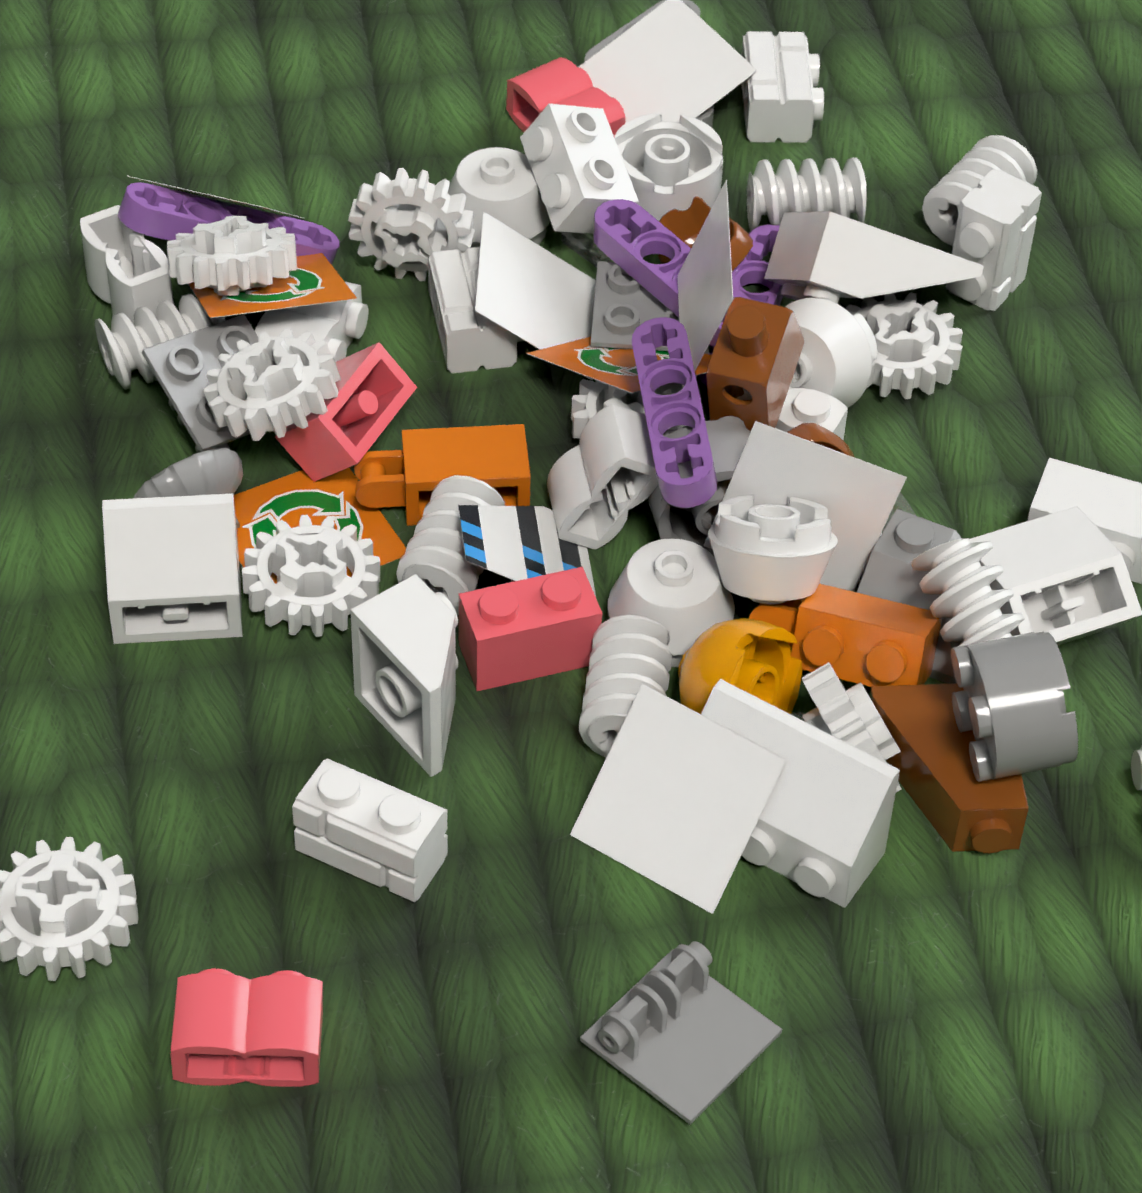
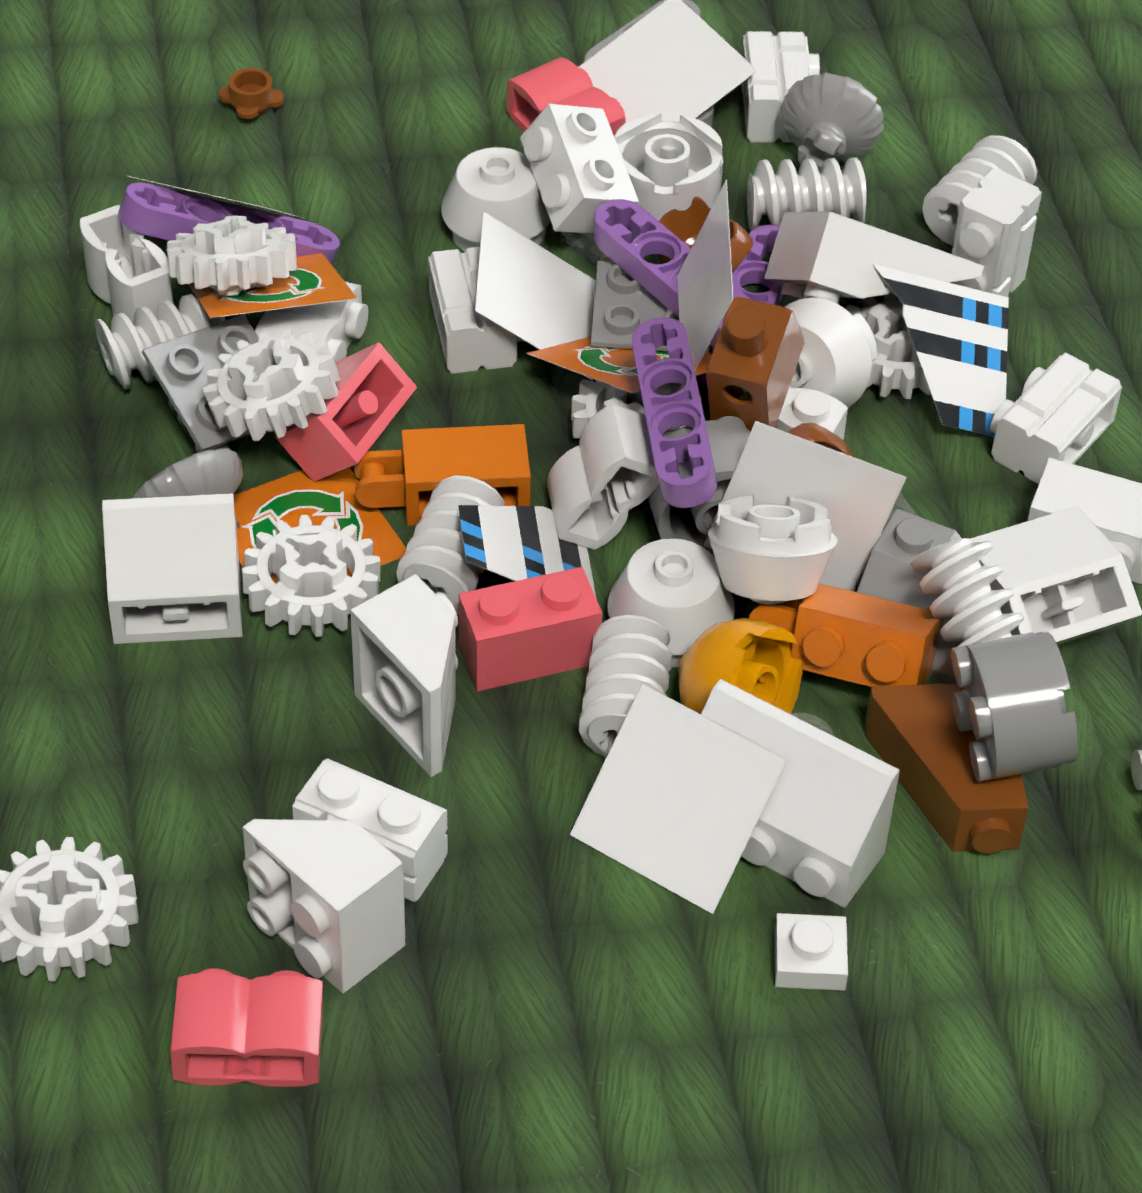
white gear [348,168,475,281] -> none
light grey hinge [580,941,782,1125] -> none
white gear [802,662,902,792] -> none
none -> dark orange plate [219,68,284,119]
none -> white slope [243,819,405,994]
none -> white plate [775,913,848,990]
none -> light grey hair [780,73,884,174]
none -> sticker [873,264,1009,436]
none -> white brick [990,353,1122,484]

